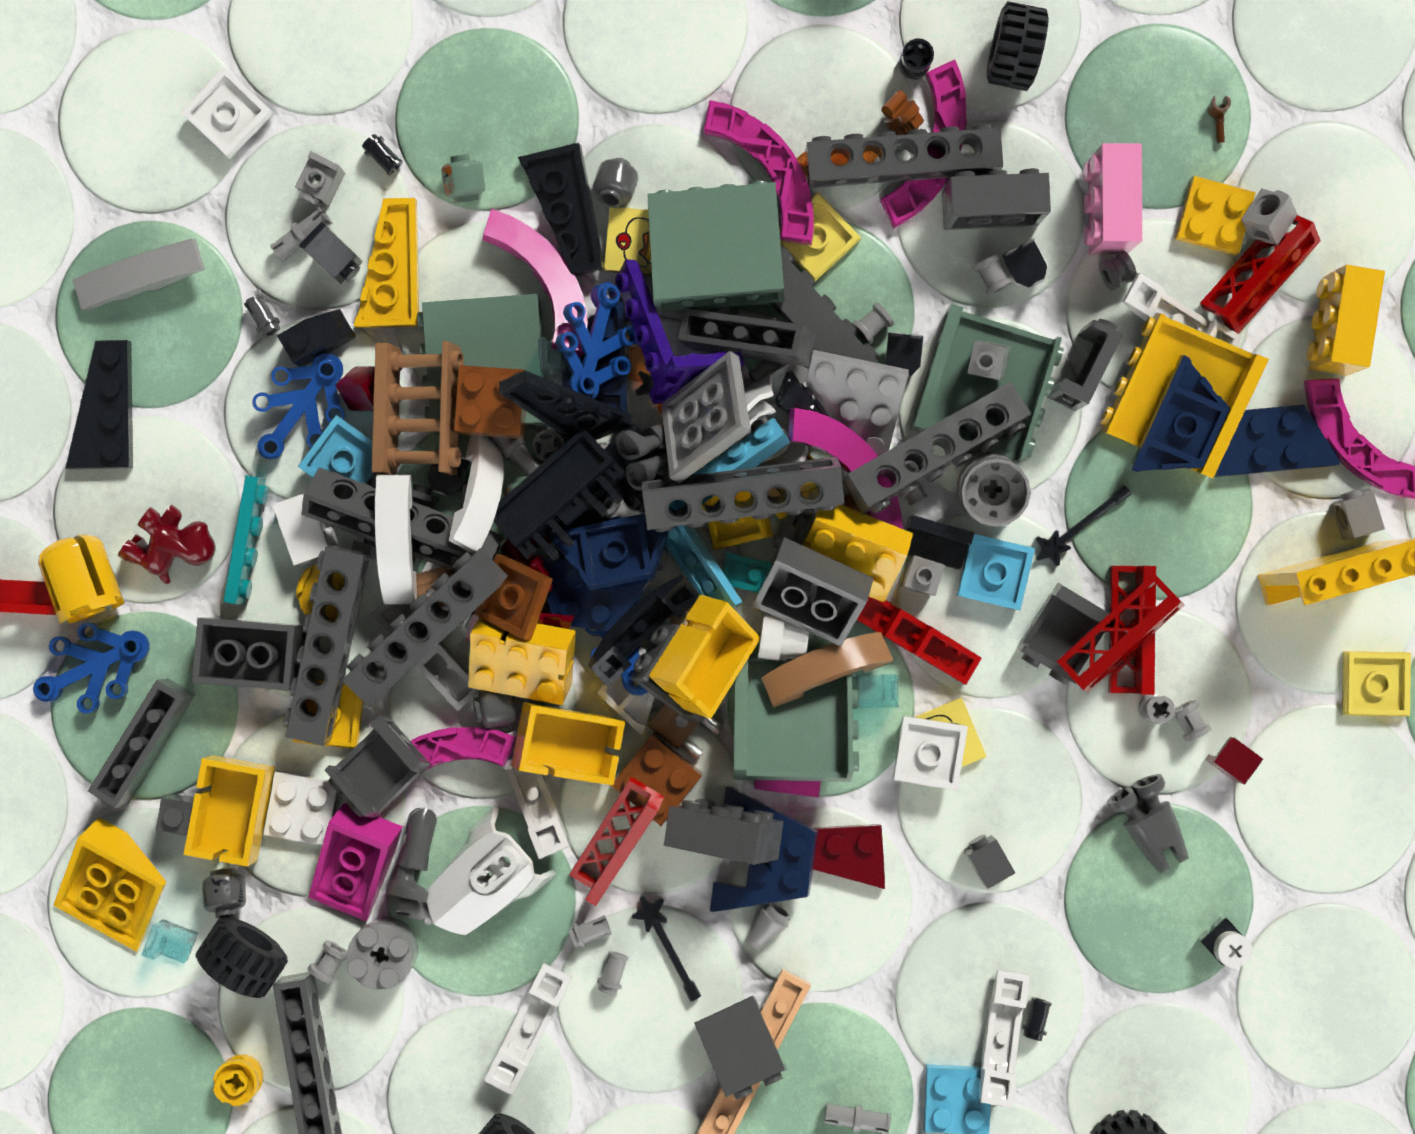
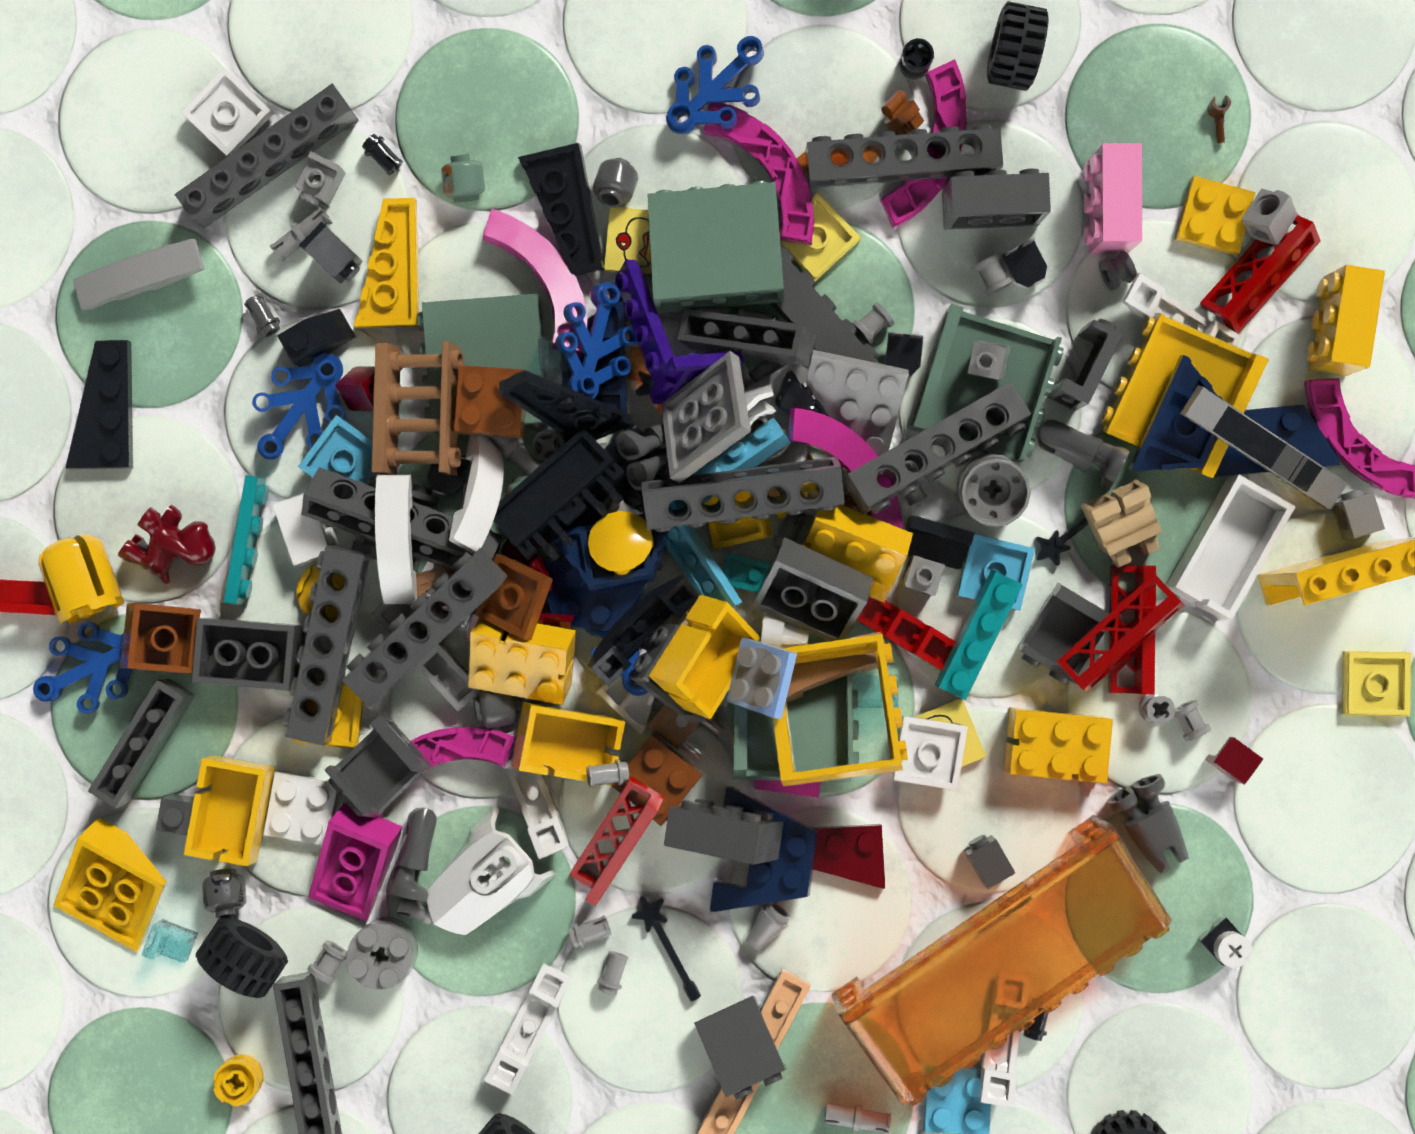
none -> dark orange brick [120,603,201,674]
none -> dark grey brick [174,83,358,229]
none -> light grey pin [586,759,629,787]
none -> yellow dish [588,511,654,575]
none -> blue plant [666,36,764,134]
none -> piece [727,638,797,719]
none -> yellow window [773,634,908,786]
none -> clear orange windscreen [831,815,1172,1106]
none -> teal plate [934,569,1023,700]
none -> yellow piece [1004,707,1113,784]
none -> dark grey piece [1037,419,1130,492]
none -> tan hips [1081,480,1162,567]
none -> white piece [1166,474,1296,620]
none -> tile [1180,385,1348,510]

